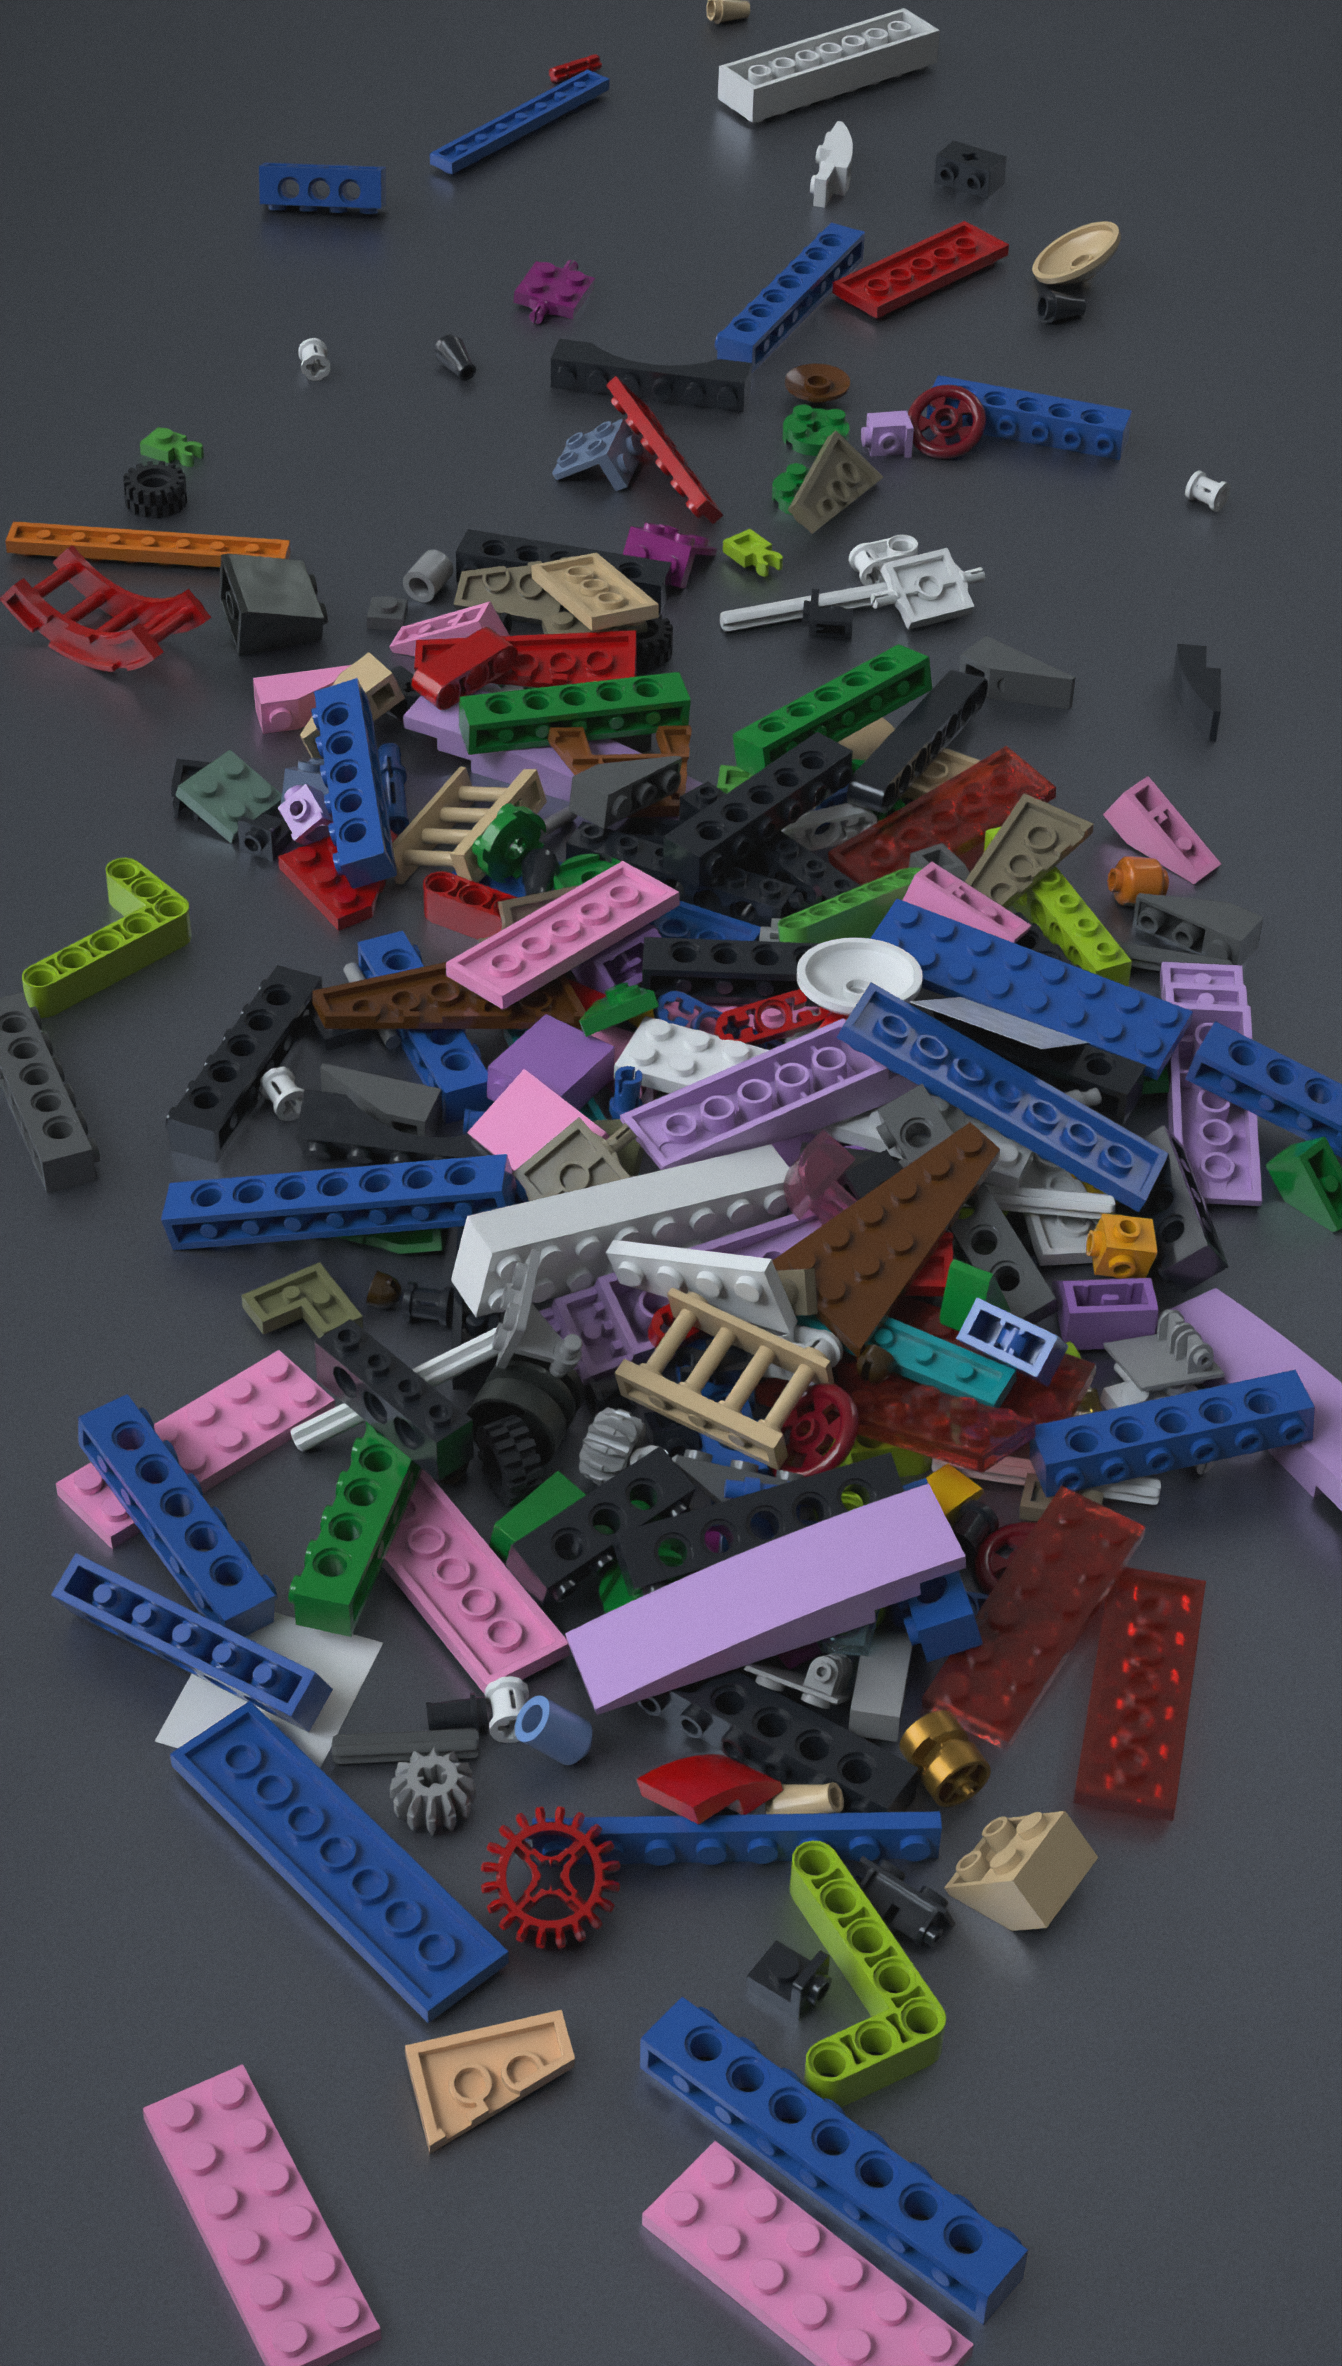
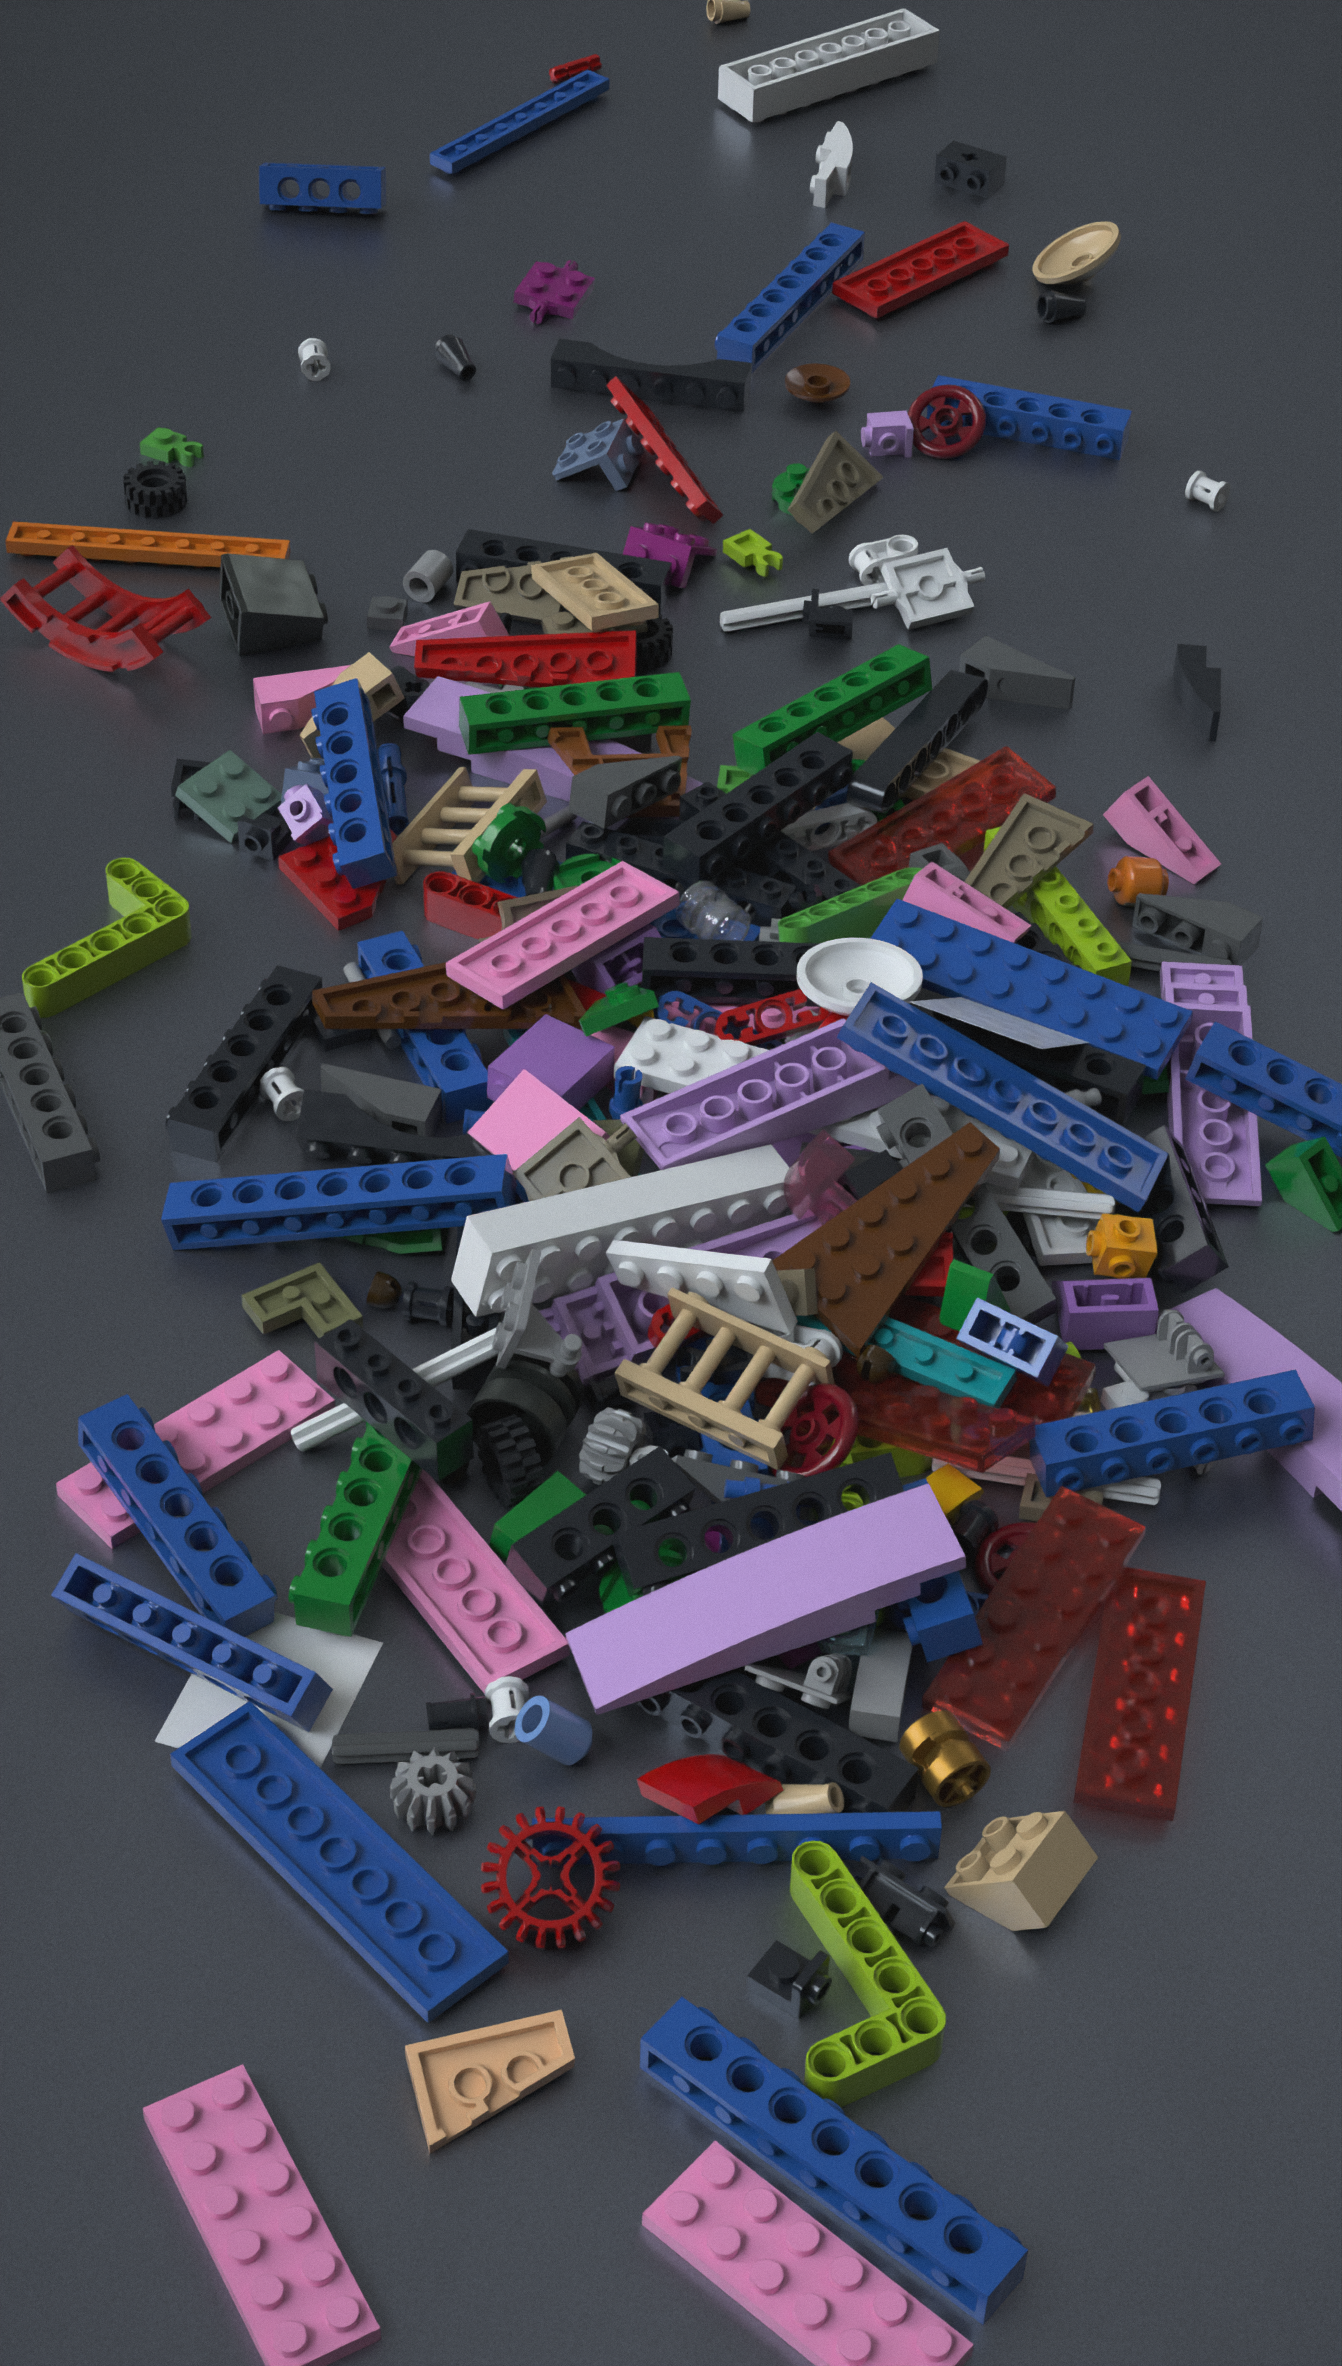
red beam [411,627,518,710] -> none
green plate [782,404,850,456] -> none
none -> clear wheel [676,881,751,941]

